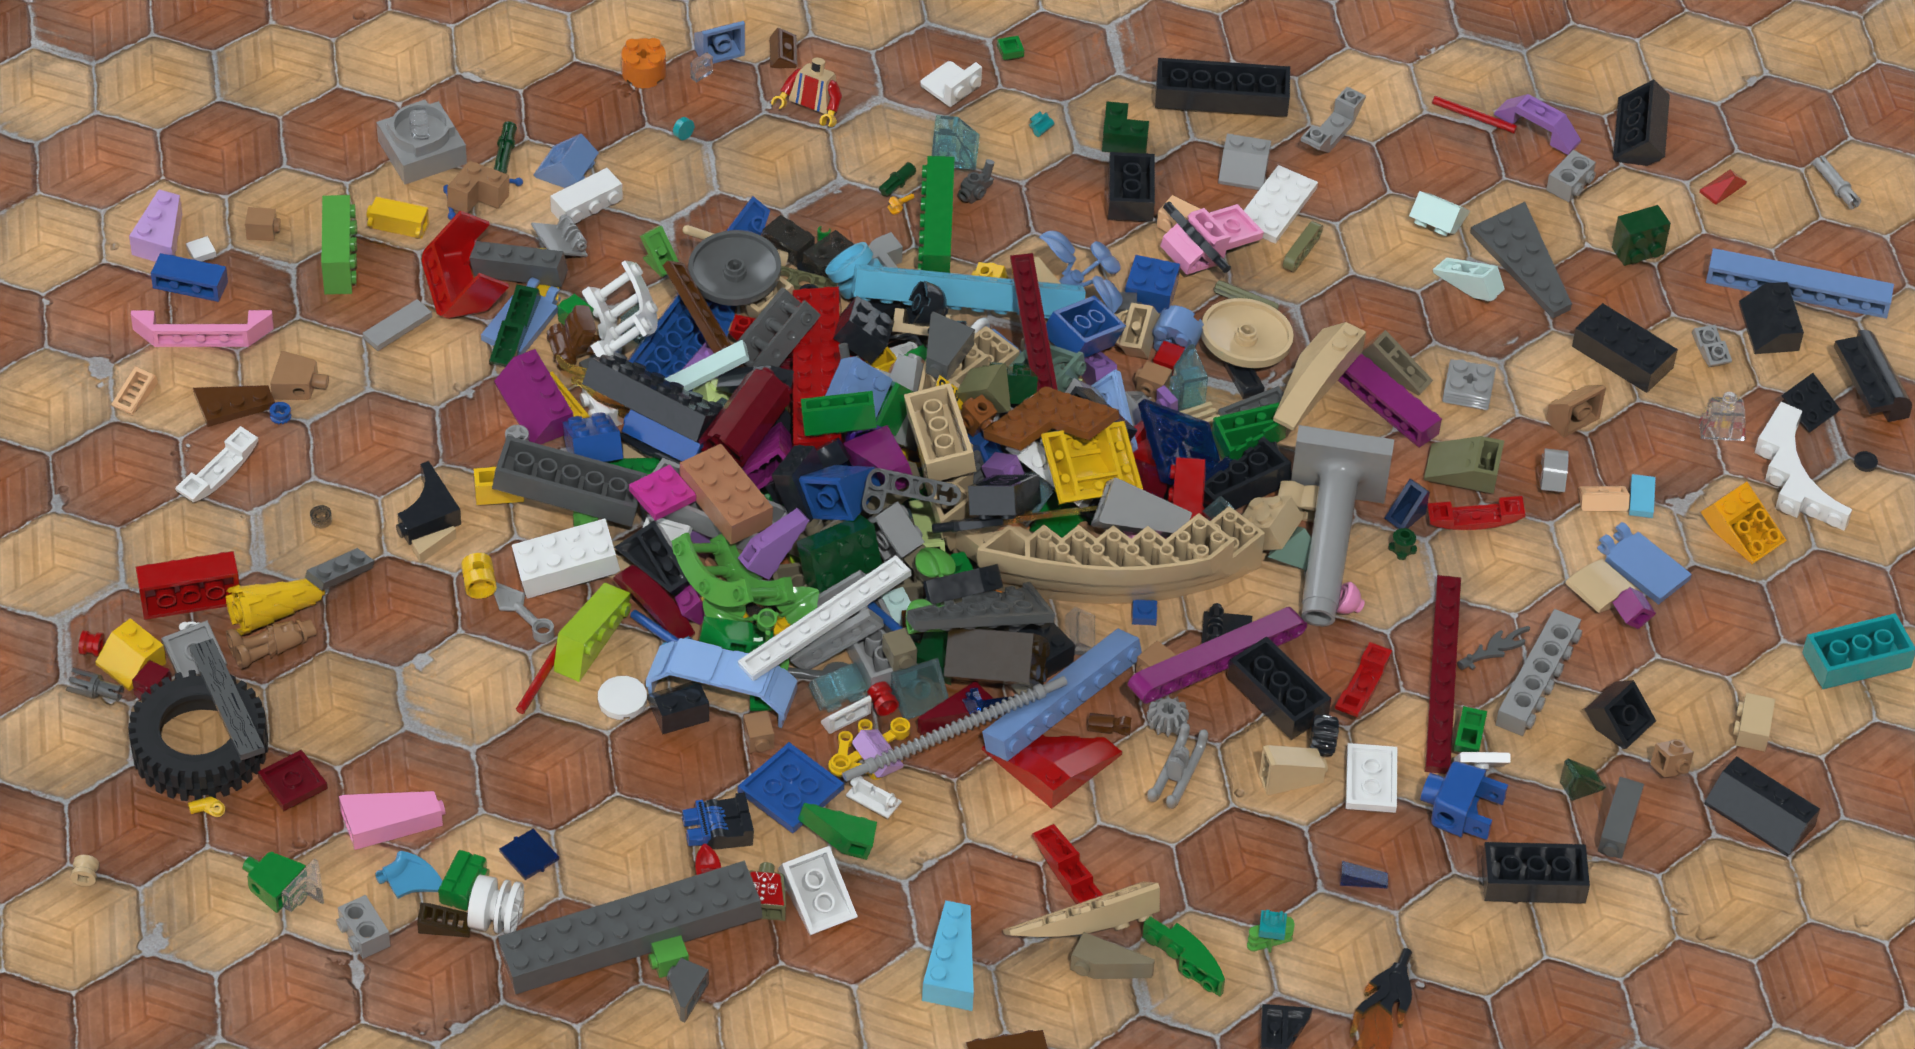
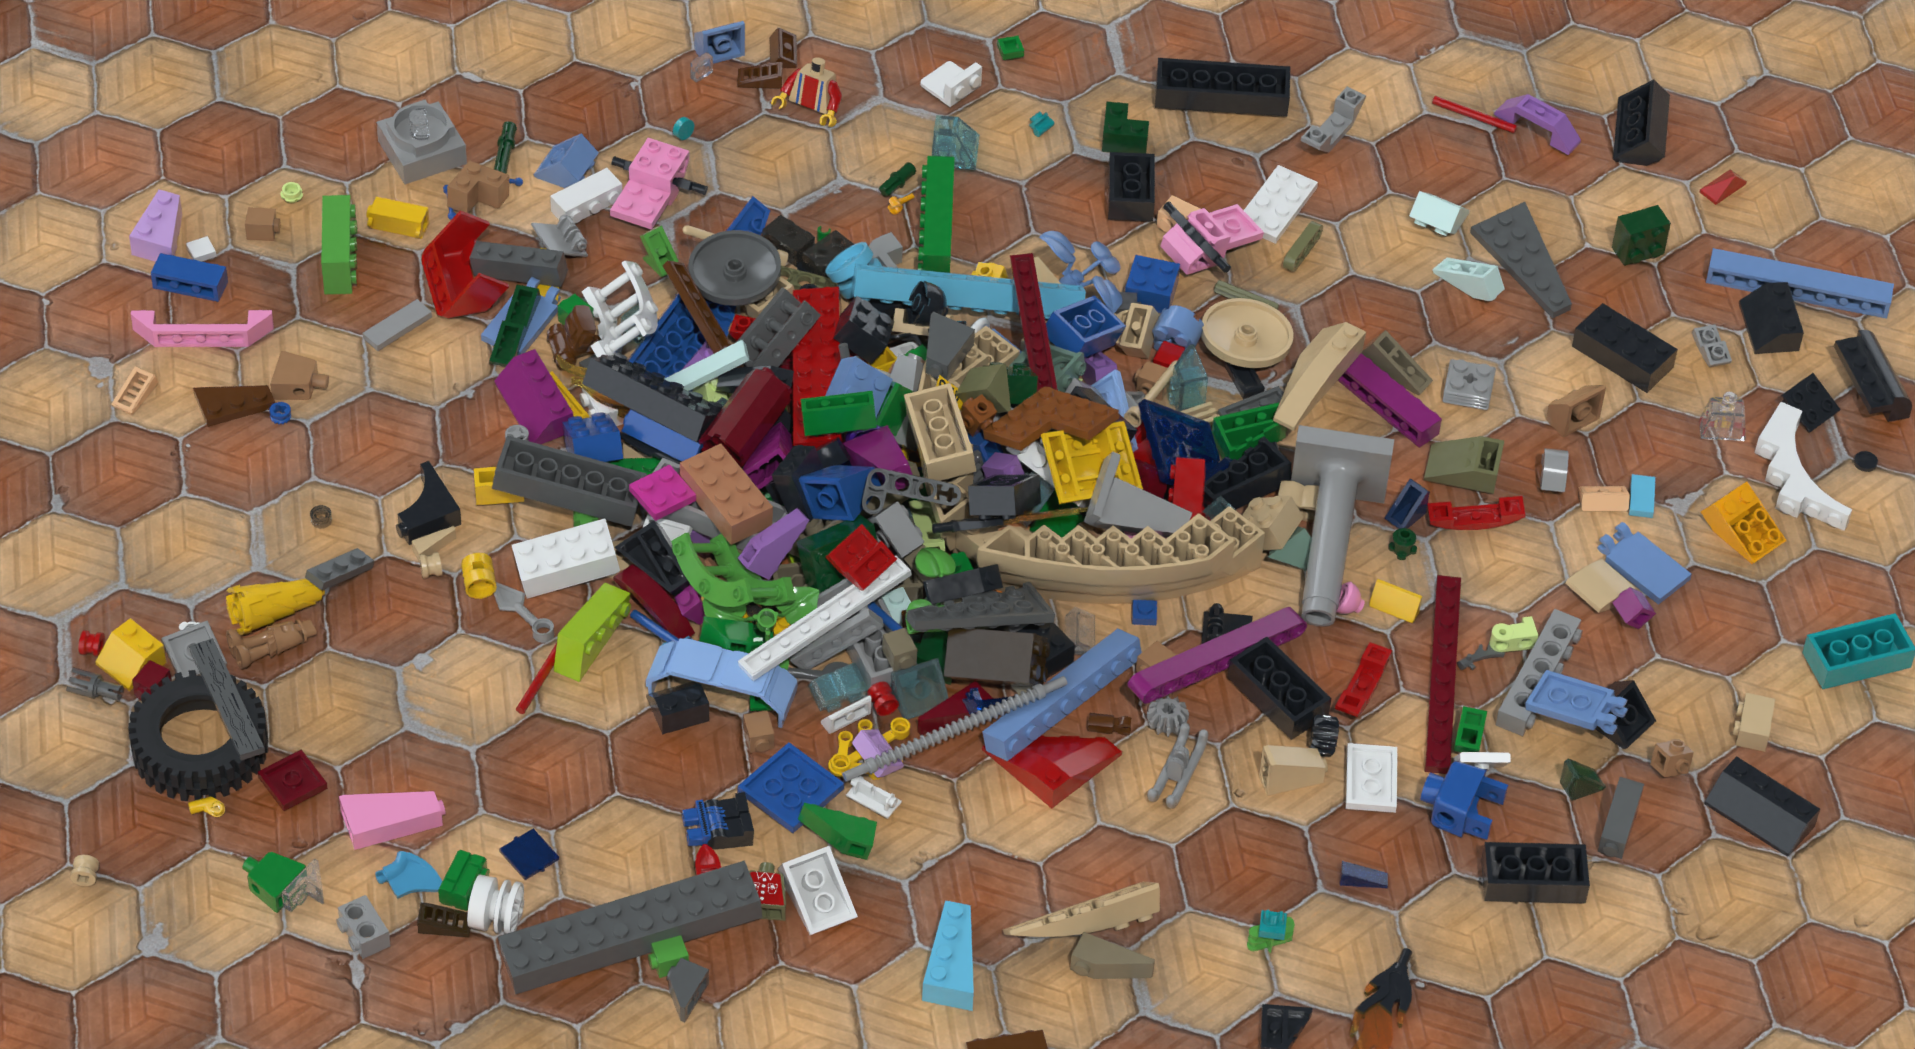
red brick [136,551,239,620] -> none
white slope [175,426,259,502] -> none
white tile [598,676,647,720] -> none
orange brick [621,38,666,88] -> none
dark grey piece [958,159,995,204] -> none
red slope [1032,824,1103,904] -> none
green slope [1142,916,1225,997] -> none
medium lavender plate [1156,385,1178,416] -> none
light grey slope [1218,134,1271,190] -> none
light grey brick [1546,150,1596,202] -> none
light grey pin [1813,155,1861,209] -> none
none -> yellowish green plate [280,182,303,203]
none -> tan wheel [419,552,442,579]
none -> bright pink piece [610,138,708,229]
none -> reddish brown slope [738,62,782,89]
none -> red slope [825,524,897,591]
none -> light grey tile [1084,452,1120,525]
none -> tan piece [1124,360,1181,427]
none -> yellow slope [1369,579,1422,623]
none -> yellowish green leg [1489,616,1538,652]
none -> medium blue tile [1525,670,1628,734]

